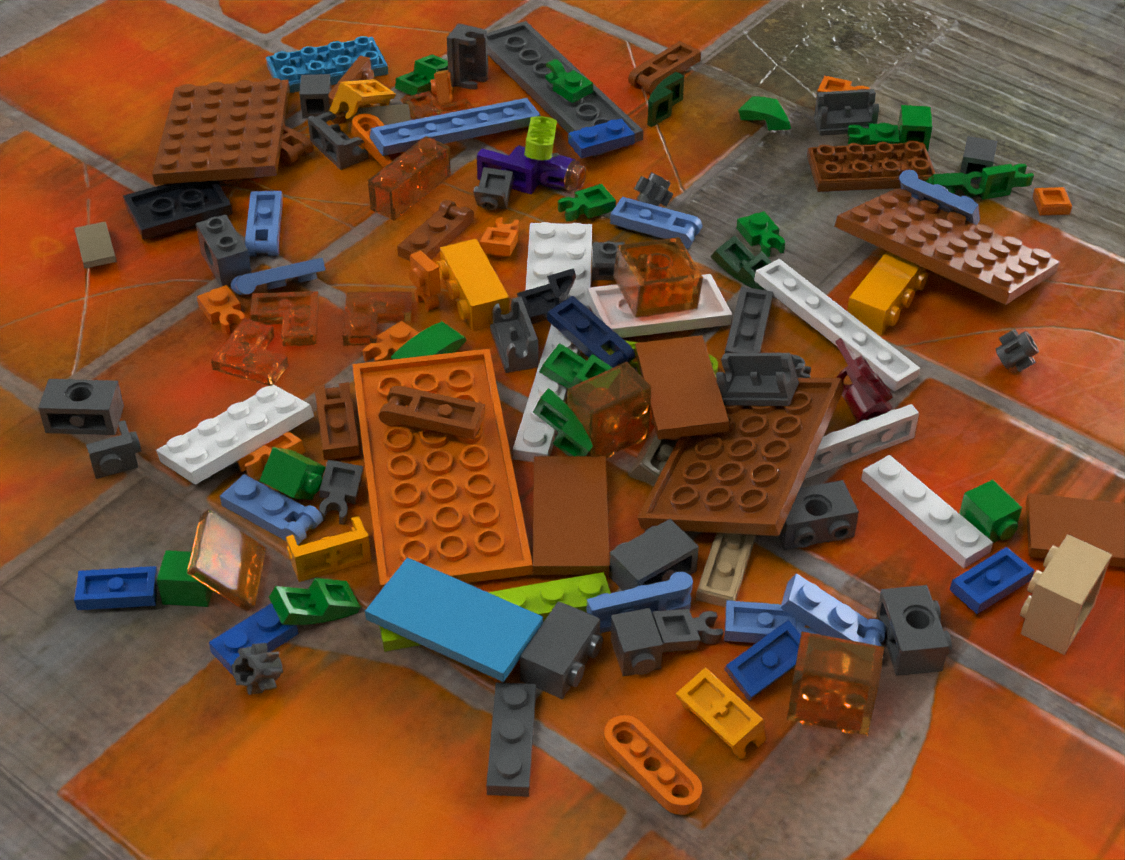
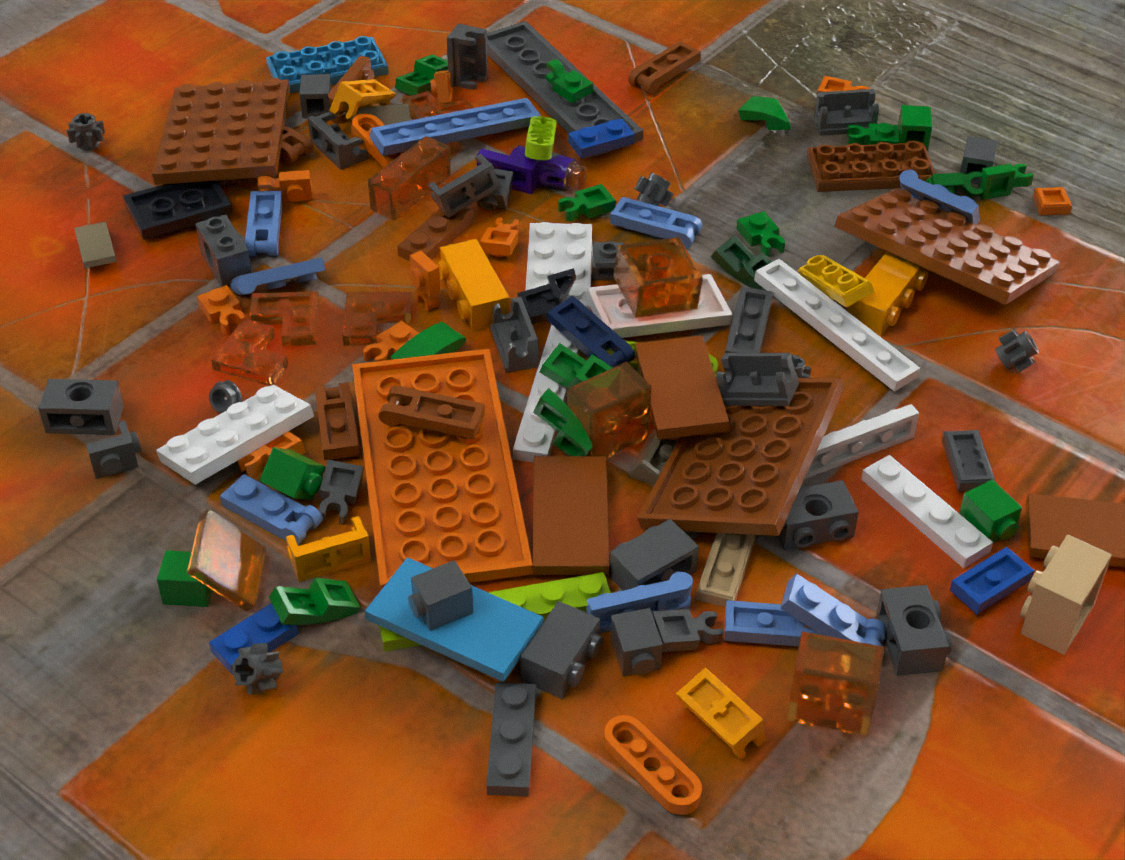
blue plate [74,566,158,610] -> none
dark green slope [647,71,684,127] -> none
blue plate [724,620,813,701] -> none
dark red piece [835,338,893,423] -> none
none -> dark grey gear [67,113,105,150]
none -> dark grey plate [209,380,242,413]
none -> orange plate [258,170,313,202]
none -> dark grey brick [408,560,473,631]
none -> dark grey hinge [428,154,501,218]
none -> yellow tile [797,255,875,307]
none -> dark grey plate [942,430,996,492]

